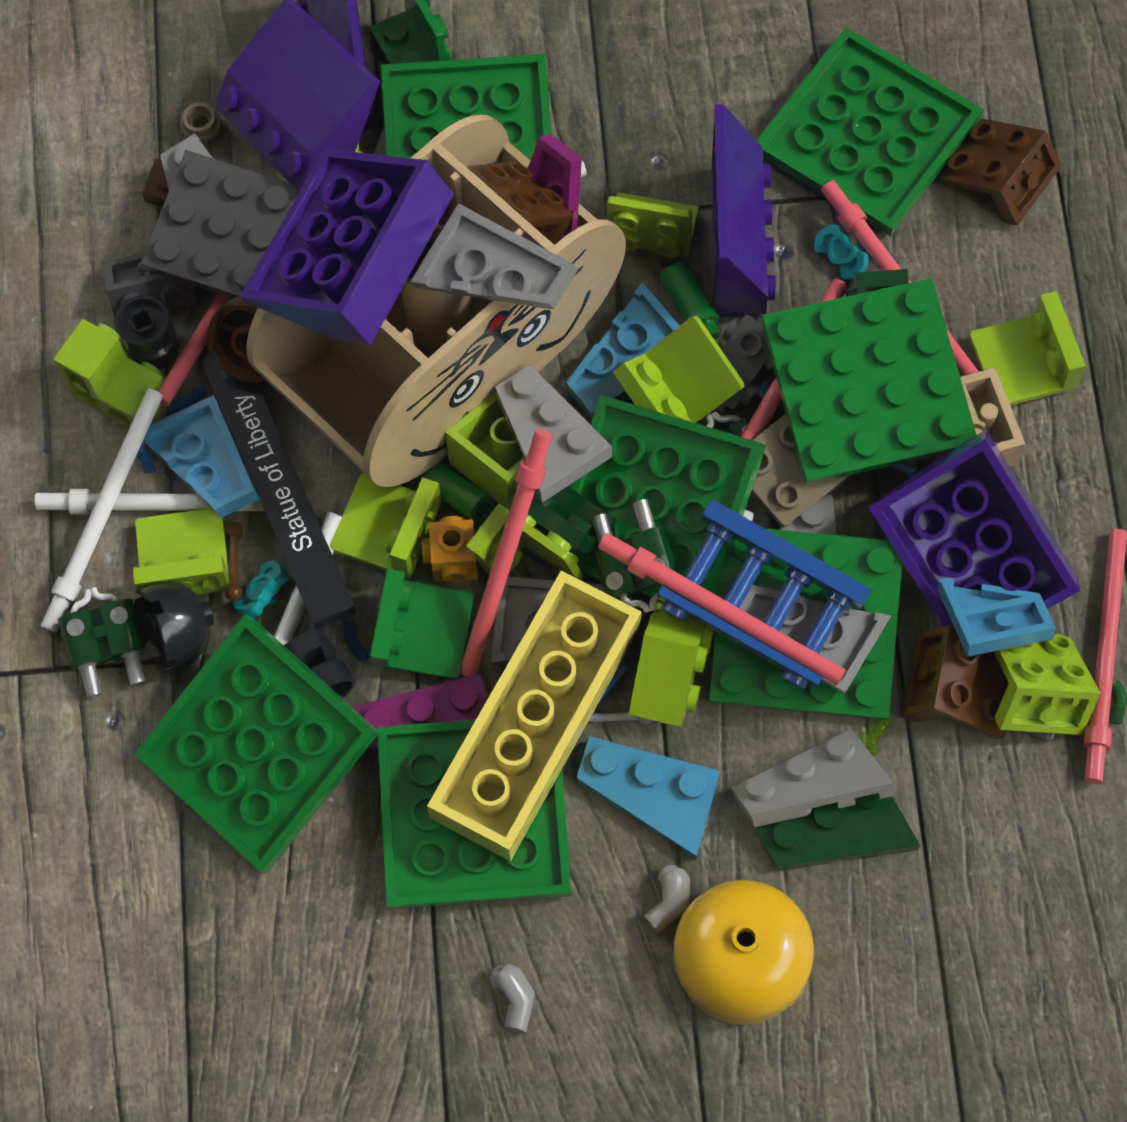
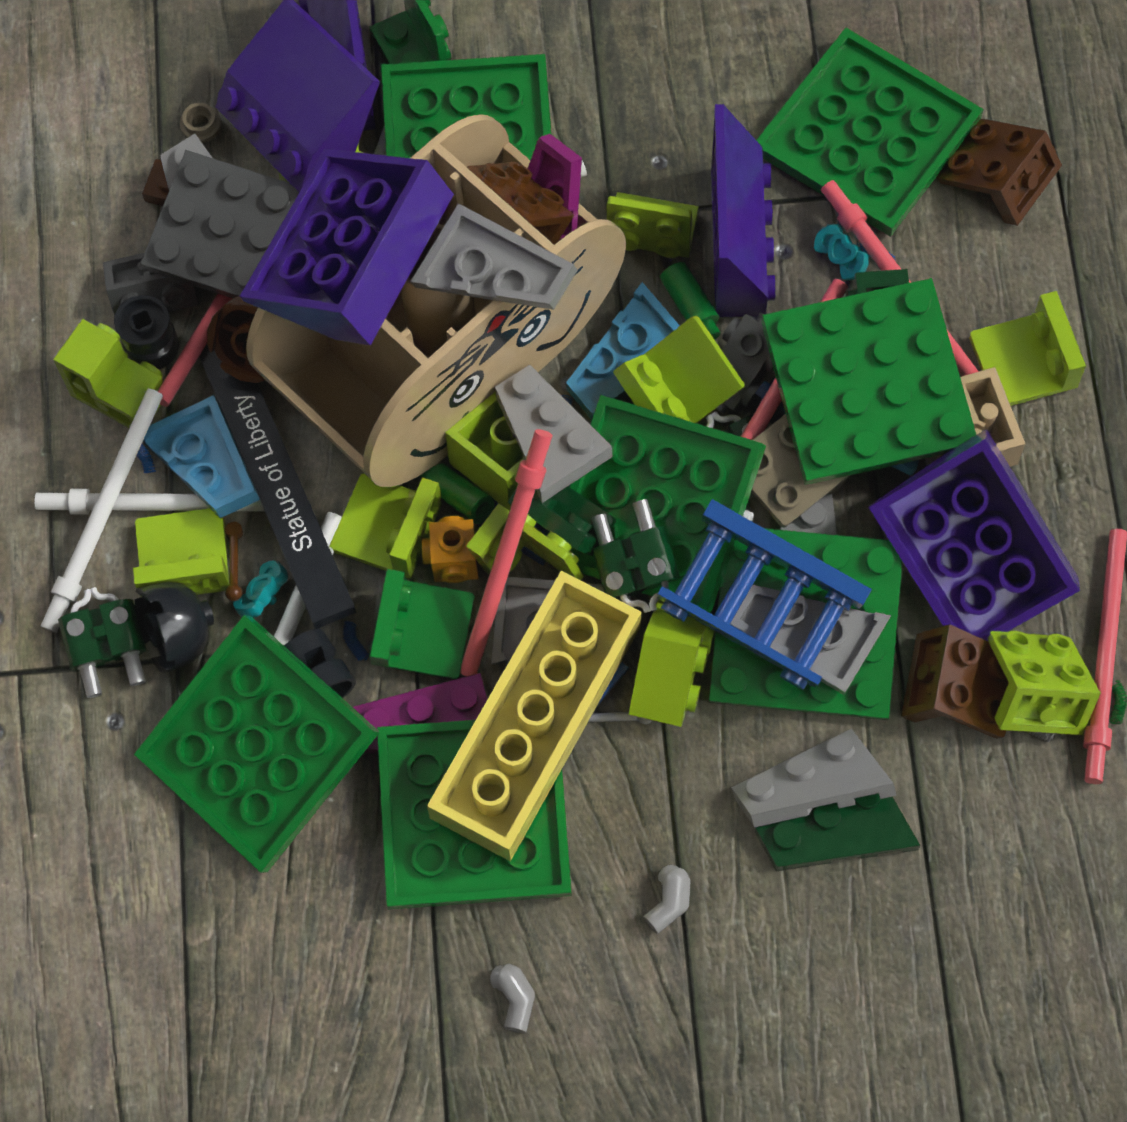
blue leg [167,385,206,414] -> none
dark azure wing [577,736,720,860] -> none
coral bar [598,532,846,686] -> none
yellow cylinder [673,880,814,1025] -> none
clear neon green leg [865,718,892,757] -> none
dark azure wing [938,578,1056,657] -> none

